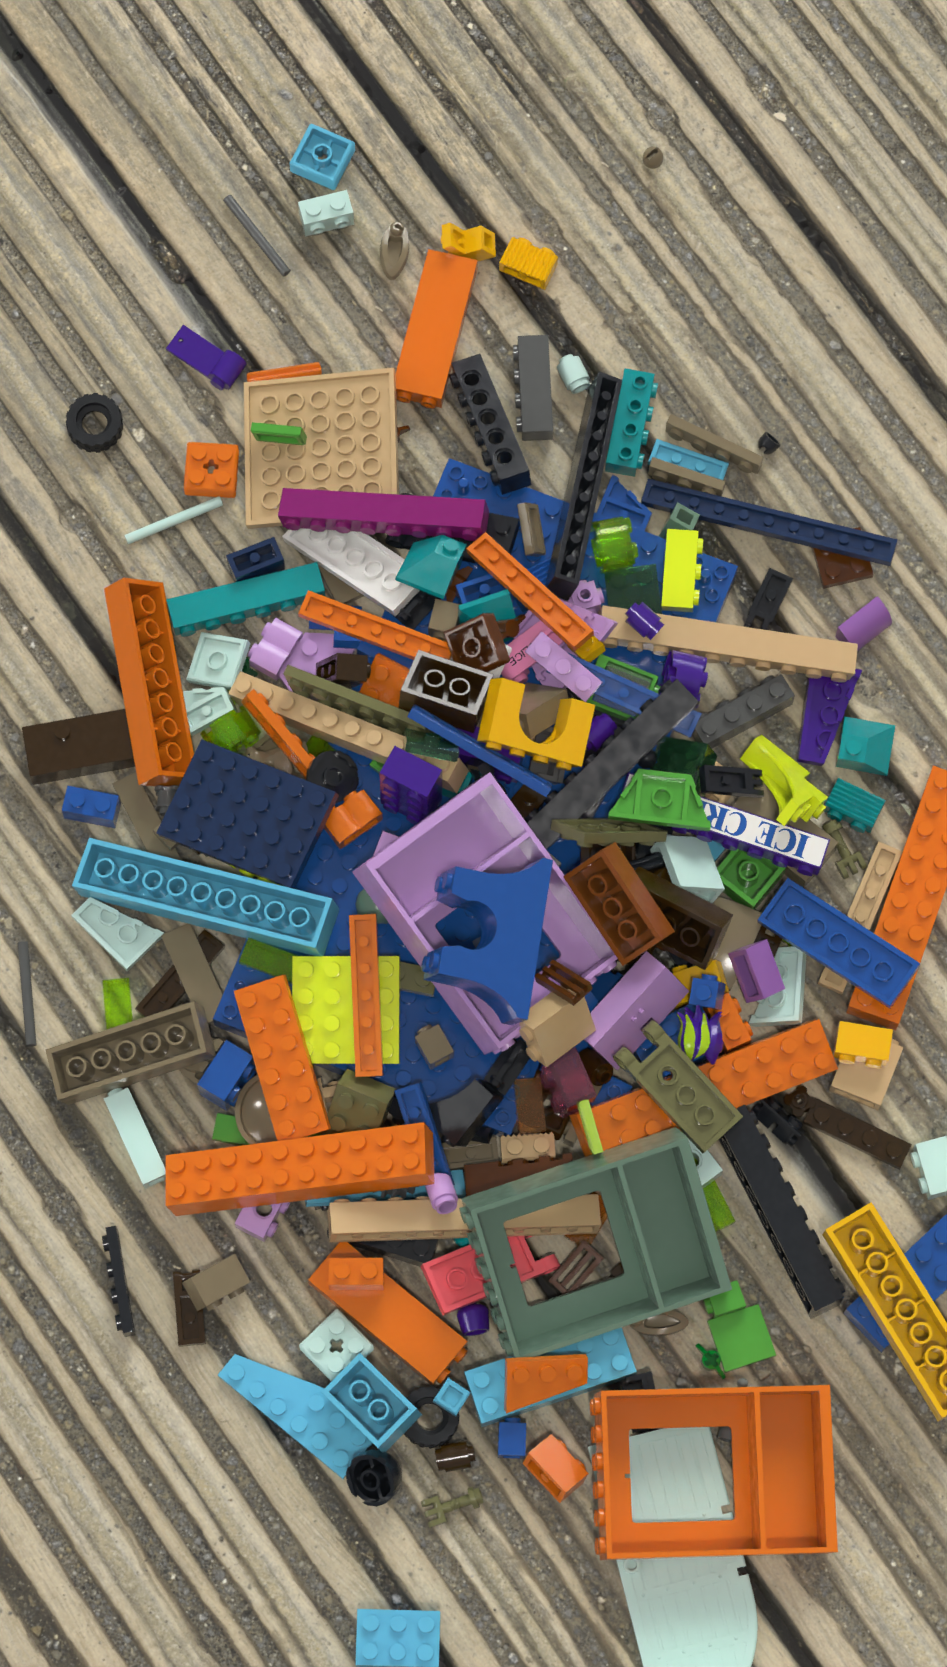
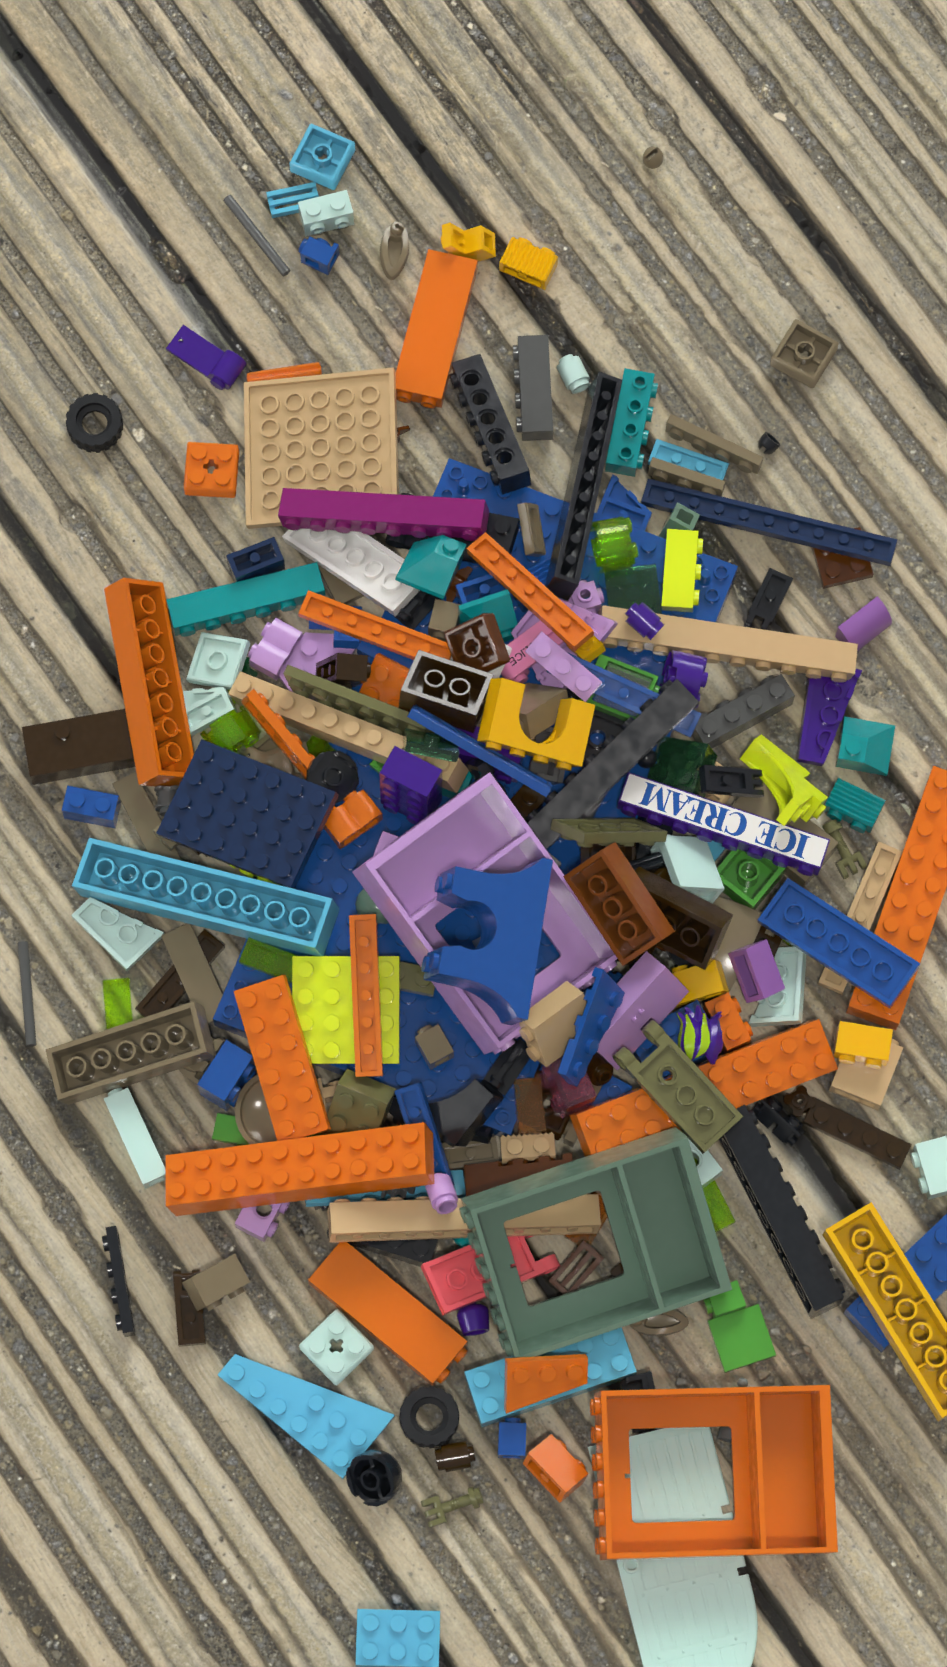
light aqua bar [124,496,223,545] -> none
bright green tile [250,422,307,445] -> none
medium azure brick [322,1353,422,1452] -> none
orange brick [328,1258,384,1290] -> none
medium azure tile [433,1378,471,1417] -> none
reddish brown piece [497,614,526,639] -> none
reddish brown tile [535,959,593,1006] -> none
lime tile [576,1099,603,1155] -> none
dark purple brick [586,713,617,752] -> none
bright green wing [608,769,711,831] -> none
blue brick [689,974,726,1010] -> none
green piece [695,1343,726,1380] -> none
none -> medium azure tile [266,182,319,218]
none -> blue brick [299,236,340,275]
none -> blue wing [557,967,625,1087]
none -> dark tan brick [770,319,839,388]

